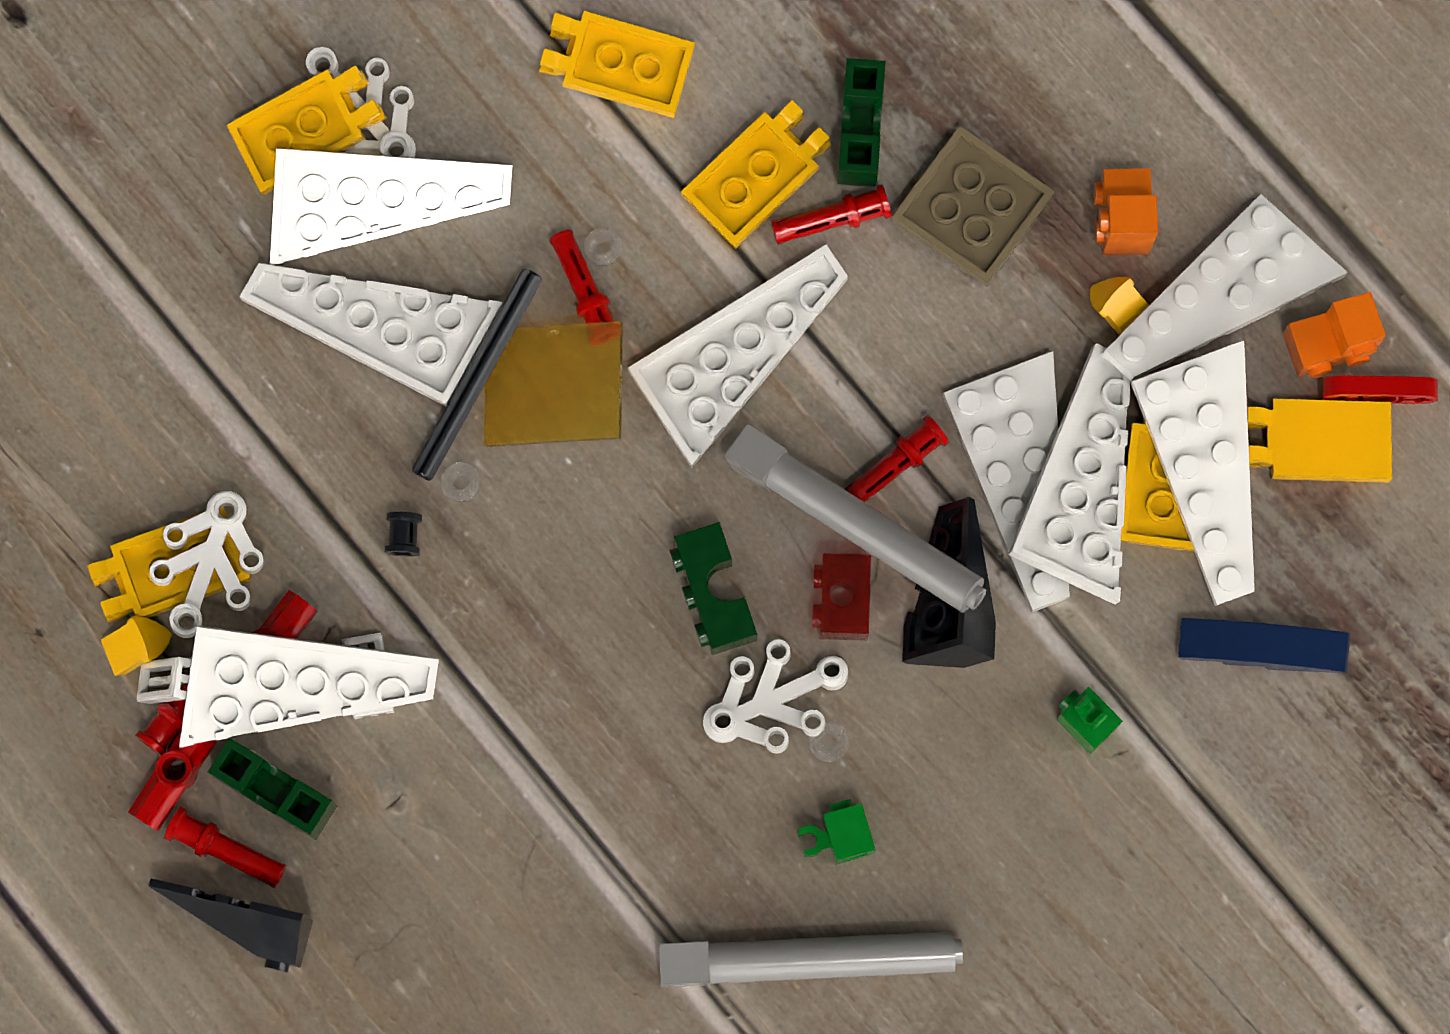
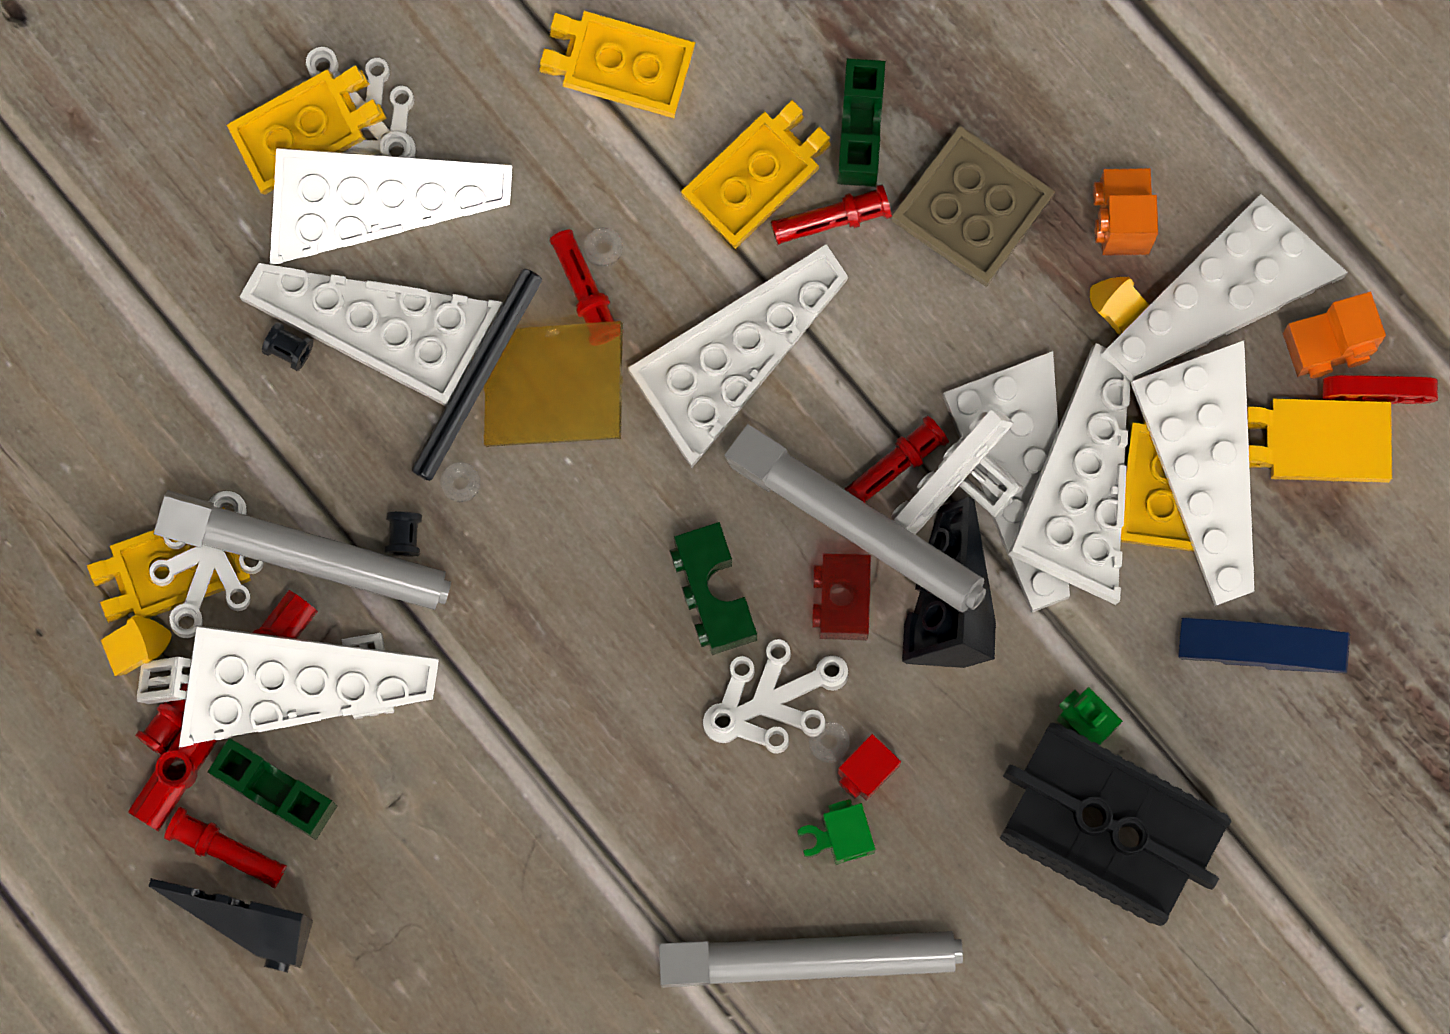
none -> light grey brick [154,490,451,610]
none -> black bush [262,322,314,371]
none -> red brick [838,734,901,801]
none -> white plate [891,409,1014,535]
none -> white tile [938,436,1024,518]
none -> black piece [1000,723,1232,926]

